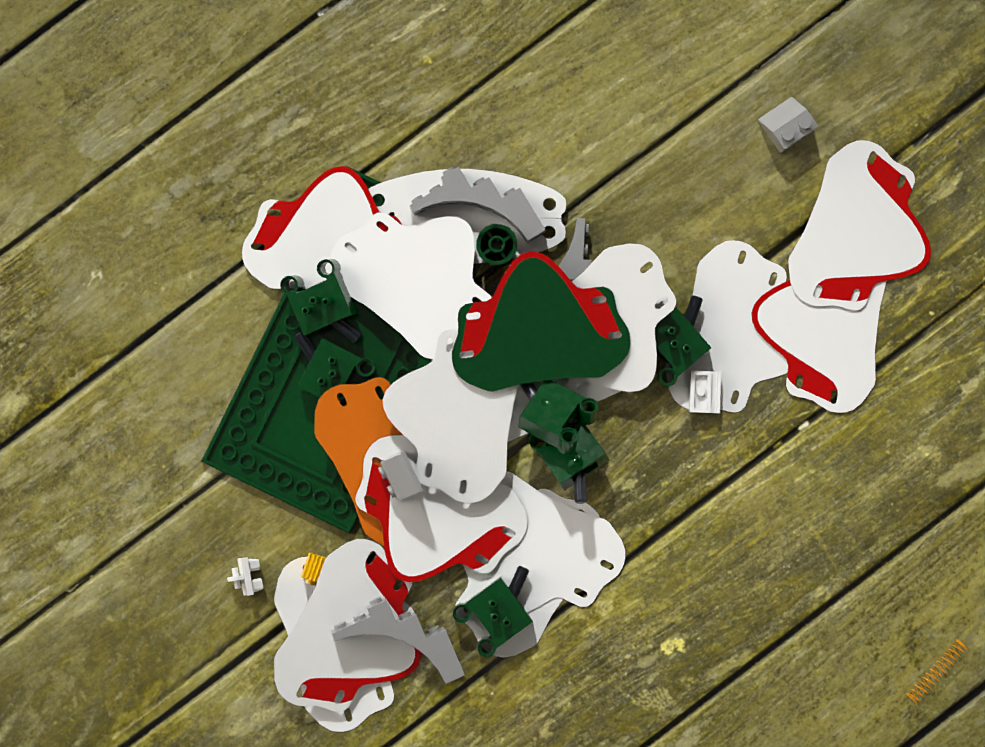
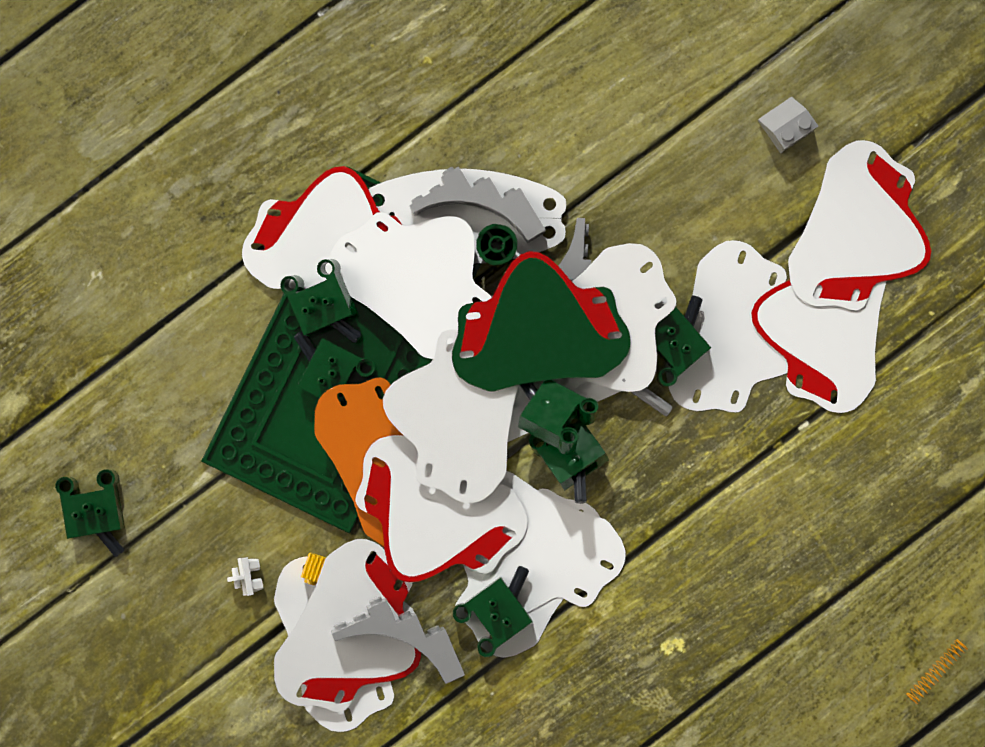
light grey slope [378,451,423,500] -> none
white plate [689,371,721,413] -> none
none -> dark green piece [55,469,125,557]
none -> light grey axle [622,378,672,416]

